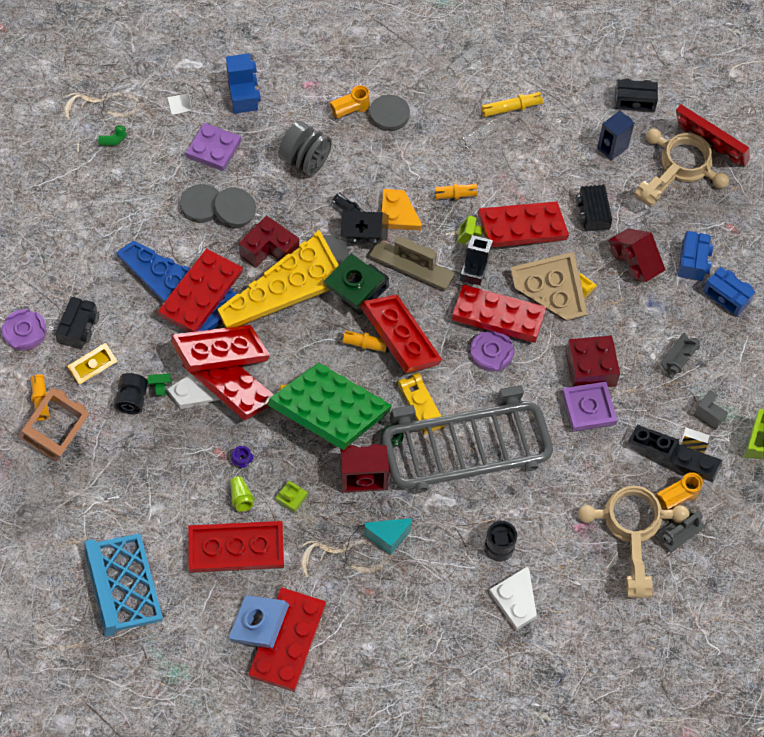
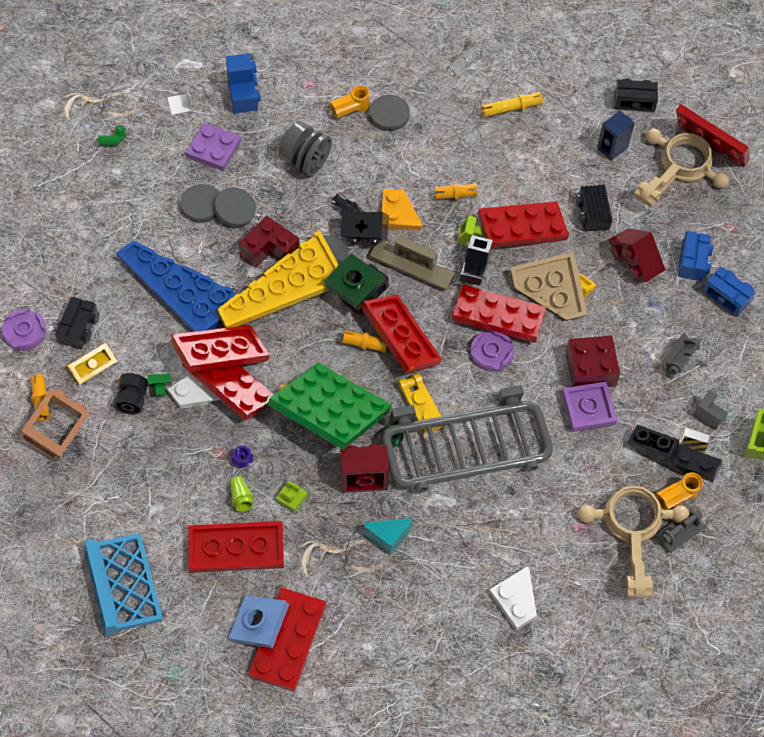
red plate [158,248,243,332] -> none
black wheel [484,521,517,562] -> none

